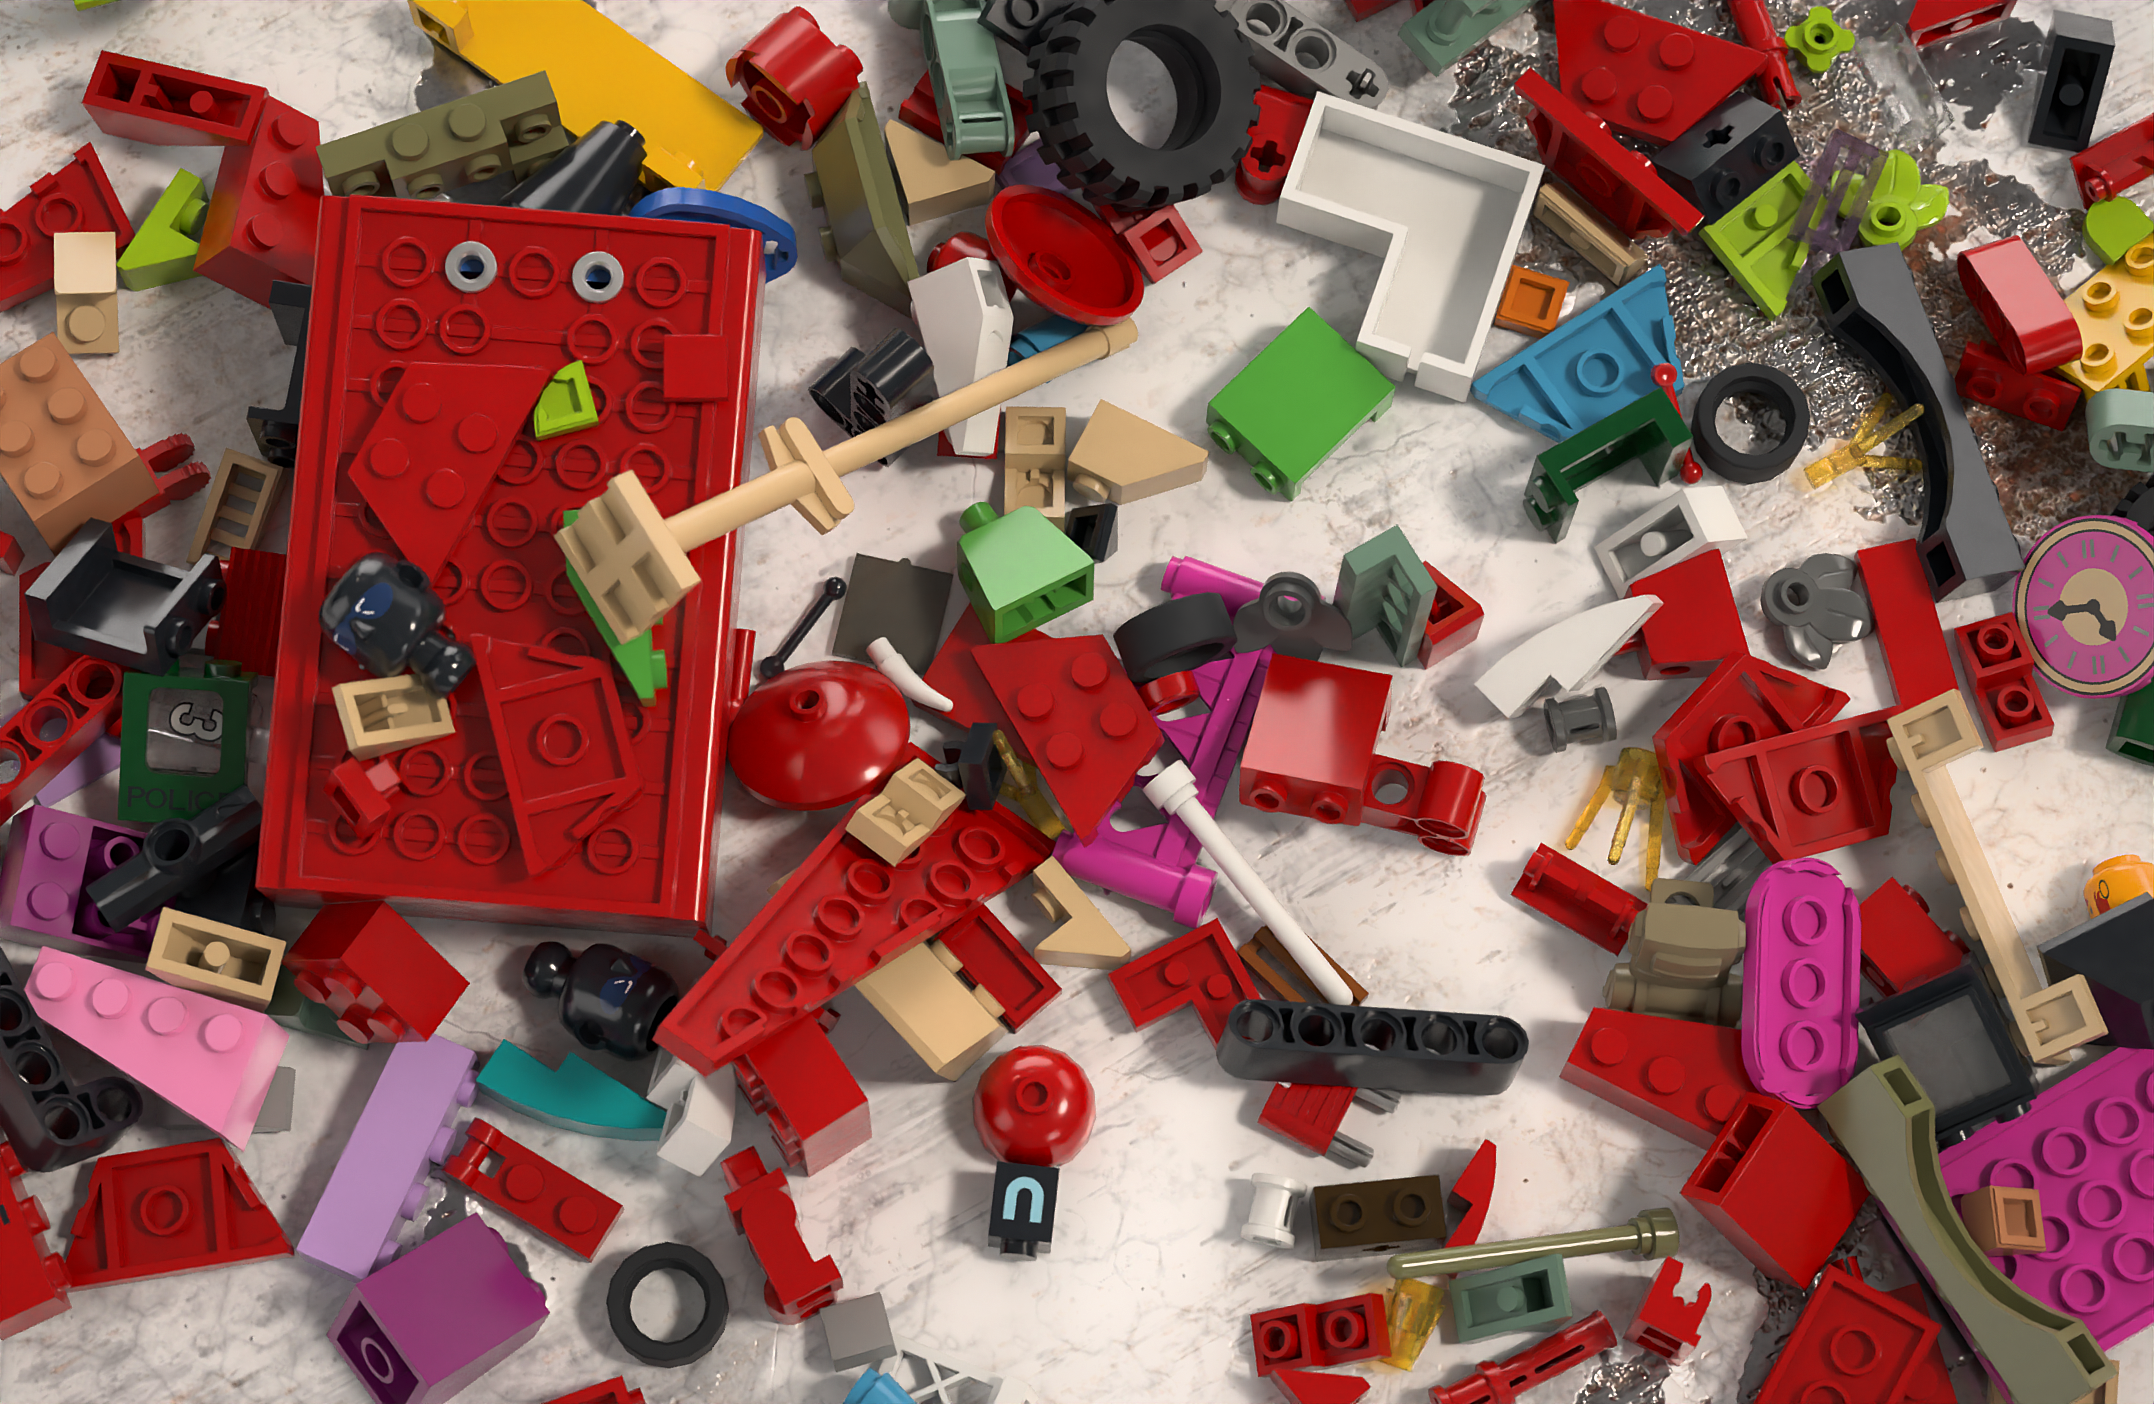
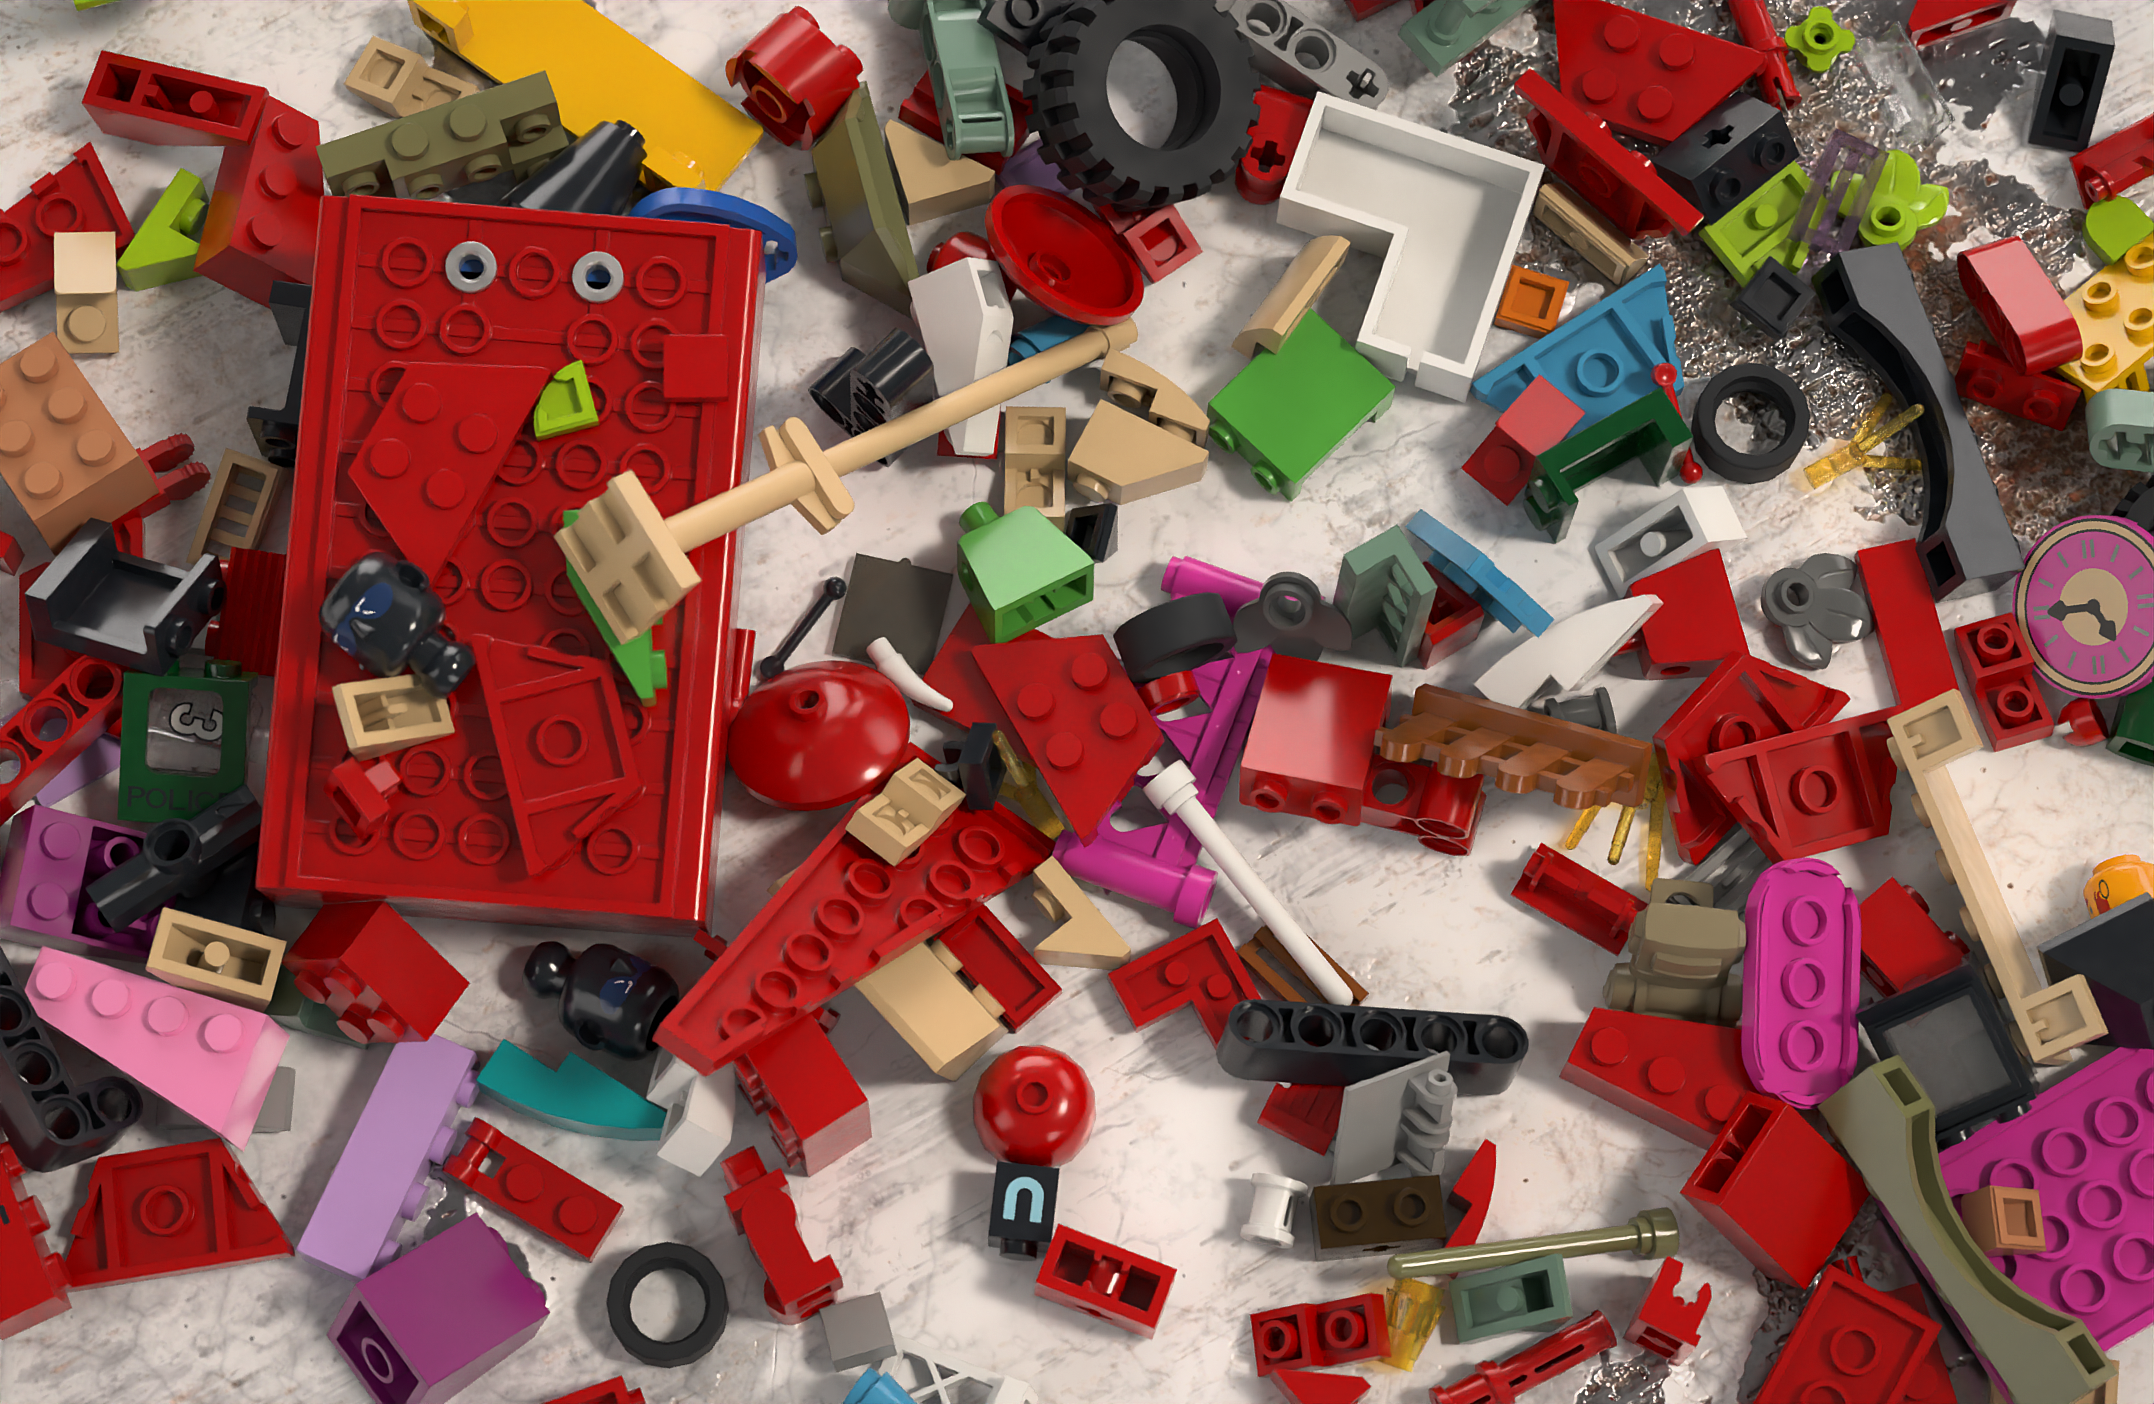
none -> tan slope [344,36,481,119]
none -> red brick [1035,1223,1177,1340]
none -> tan slope [1100,348,1210,449]
none -> tan slope [1231,235,1351,360]
none -> light grey hinge [1330,1051,1457,1185]
none -> dark orange fence [1373,683,1653,810]
none -> dark azure wing [1405,509,1555,638]
none -> slope [1461,374,1587,506]
none -> black tile [1730,256,1817,342]
none -> red hinge [2057,697,2109,747]

